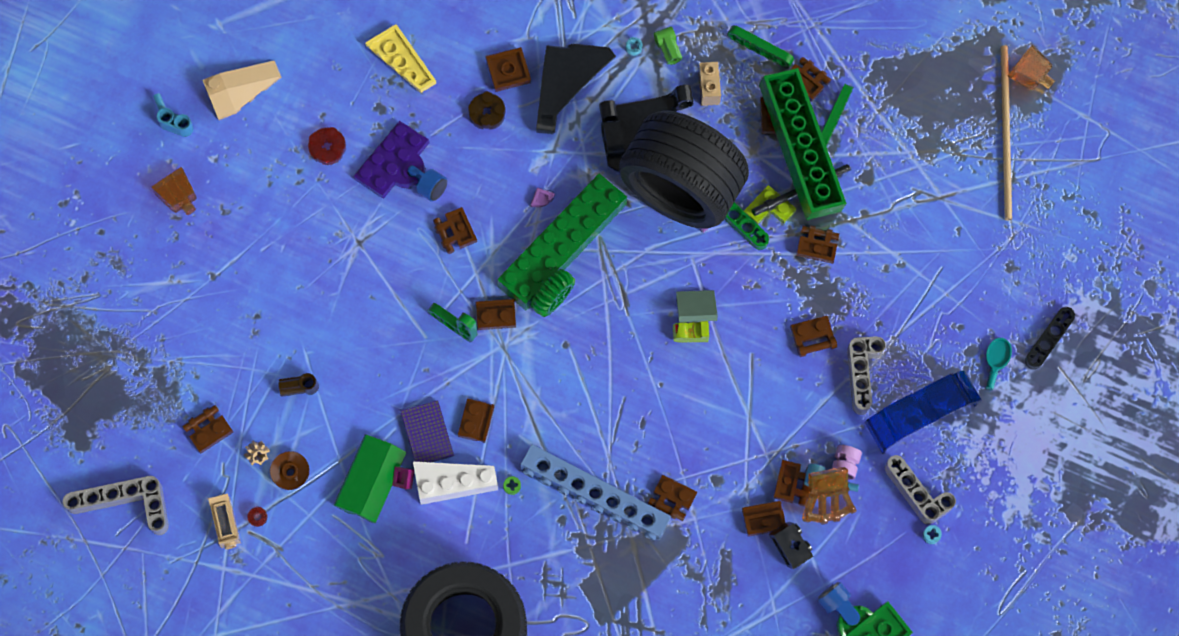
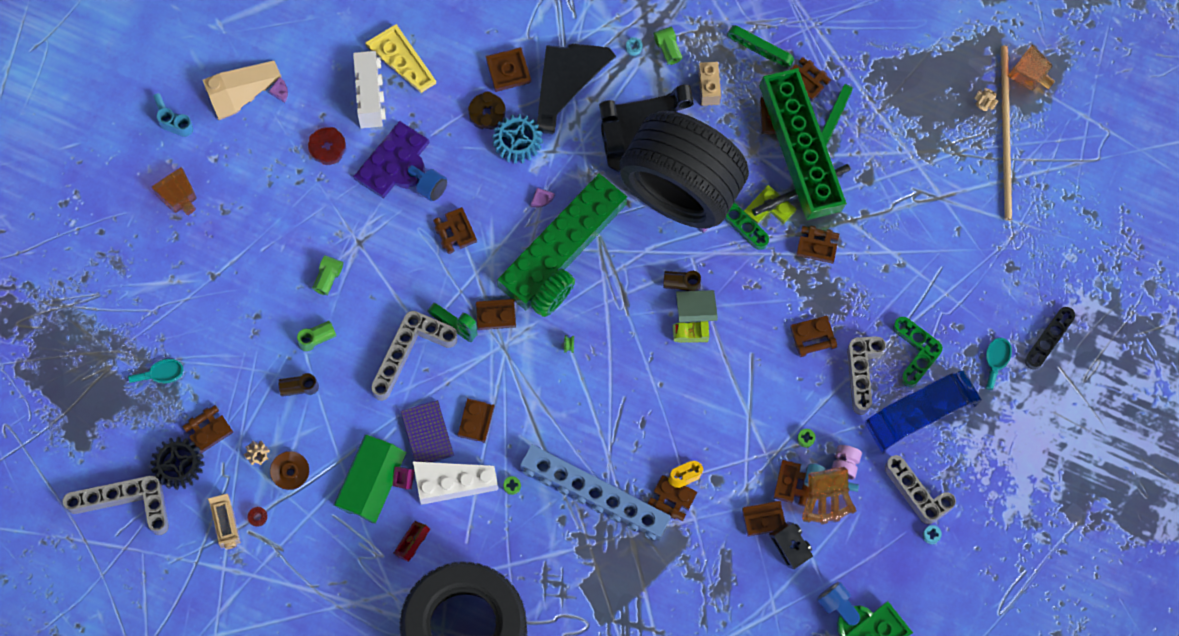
none -> teal piece [128,359,184,384]
none -> black gear [151,437,205,490]
none -> medium lavender tile [269,77,288,103]
none -> bright green piece [297,321,336,352]
none -> bright green piece [312,255,343,295]
none -> white wedge [353,51,386,128]
none -> light grey beam [371,311,457,401]
none -> dark red plate [393,521,430,562]
none -> dark azure gear [492,114,543,164]
none -> bright green bush [564,335,574,353]
none -> dark brown piece [663,270,701,291]
none -> yellow beam [668,461,703,488]
none -> bright green bush [797,429,815,448]
none -> green beam [893,317,943,387]
none -> tan gear [974,88,998,111]

